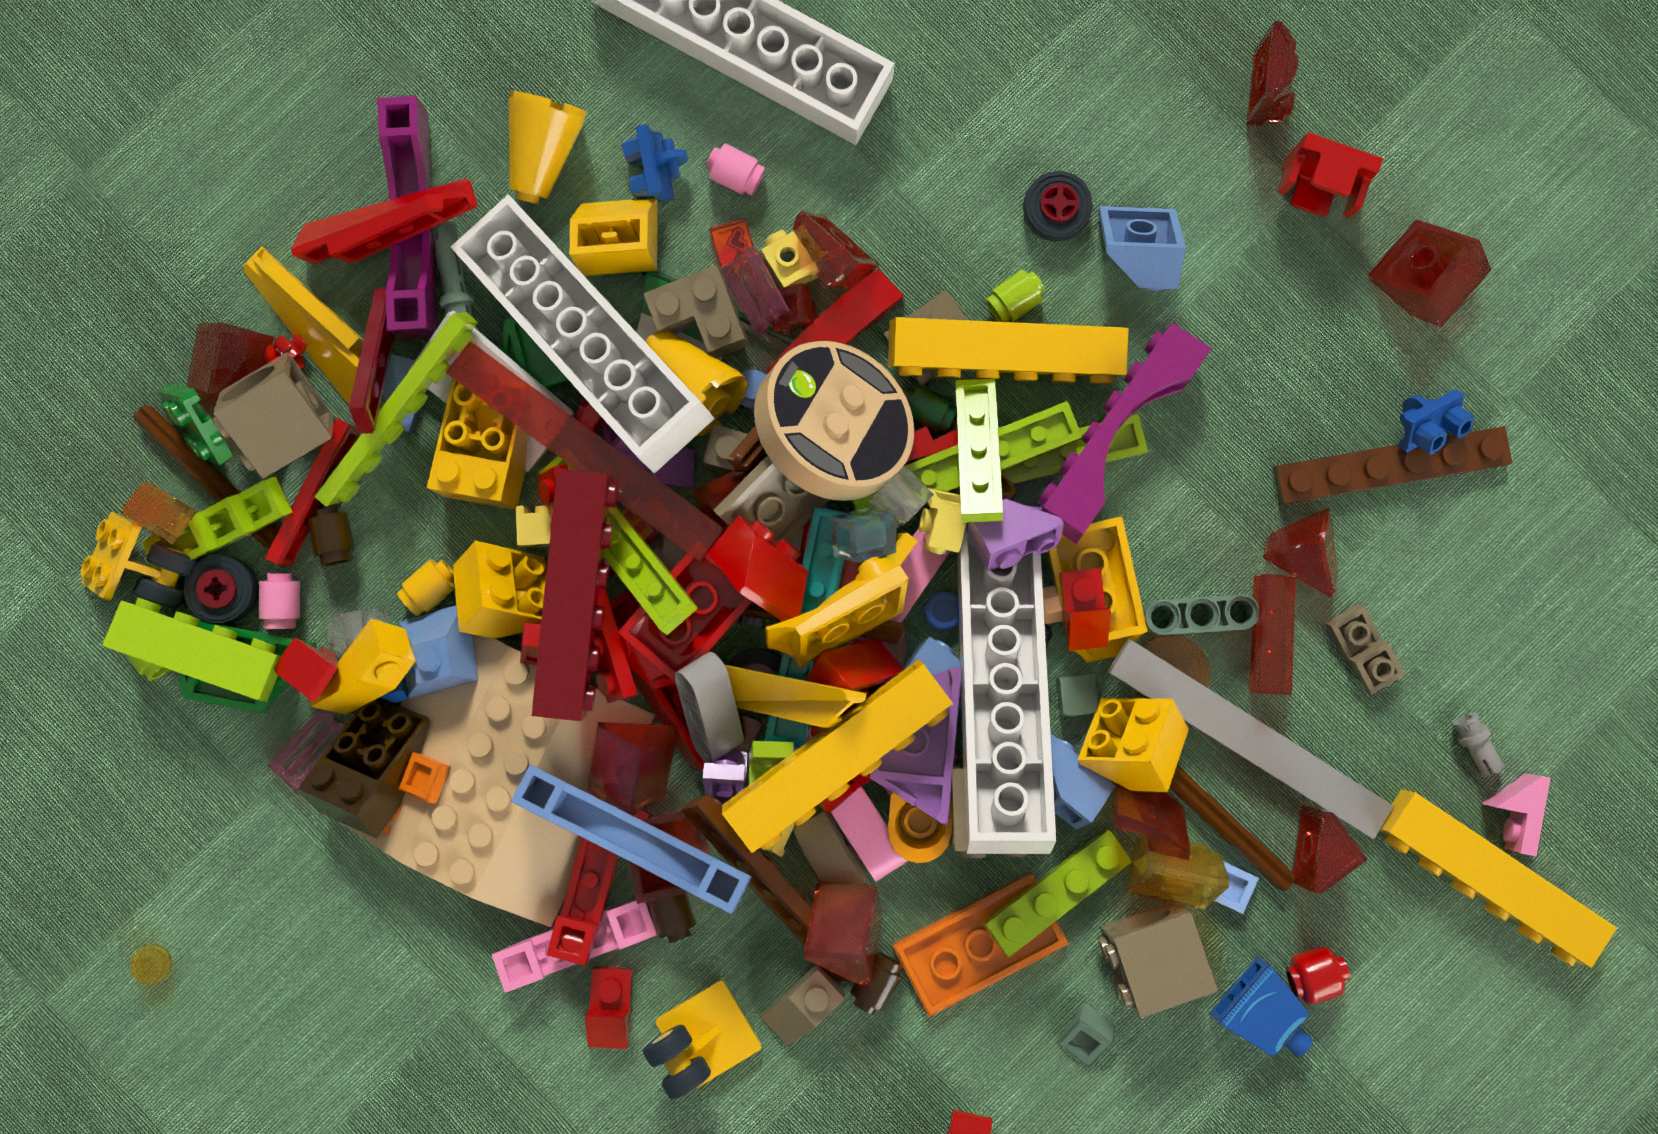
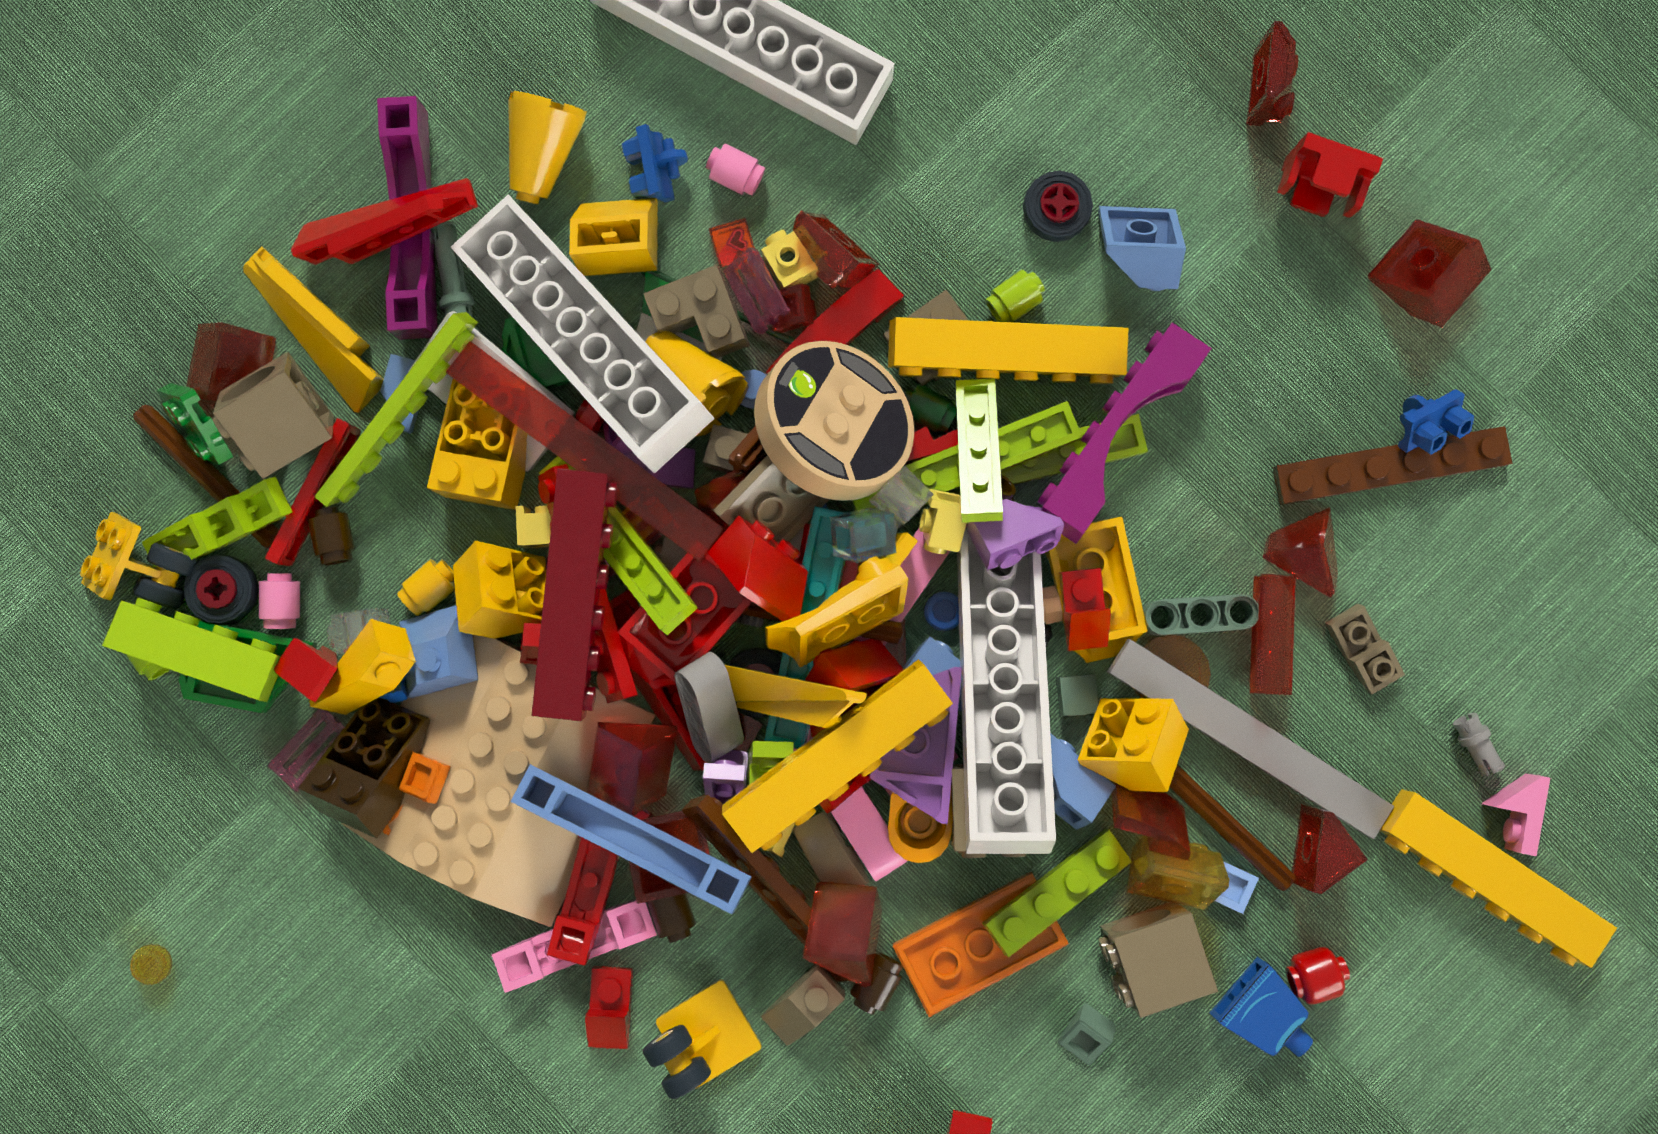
clear orange slope [122,481,197,544] -> none
red plate [264,334,308,370] -> none
dark red tile [349,288,395,434] -> none

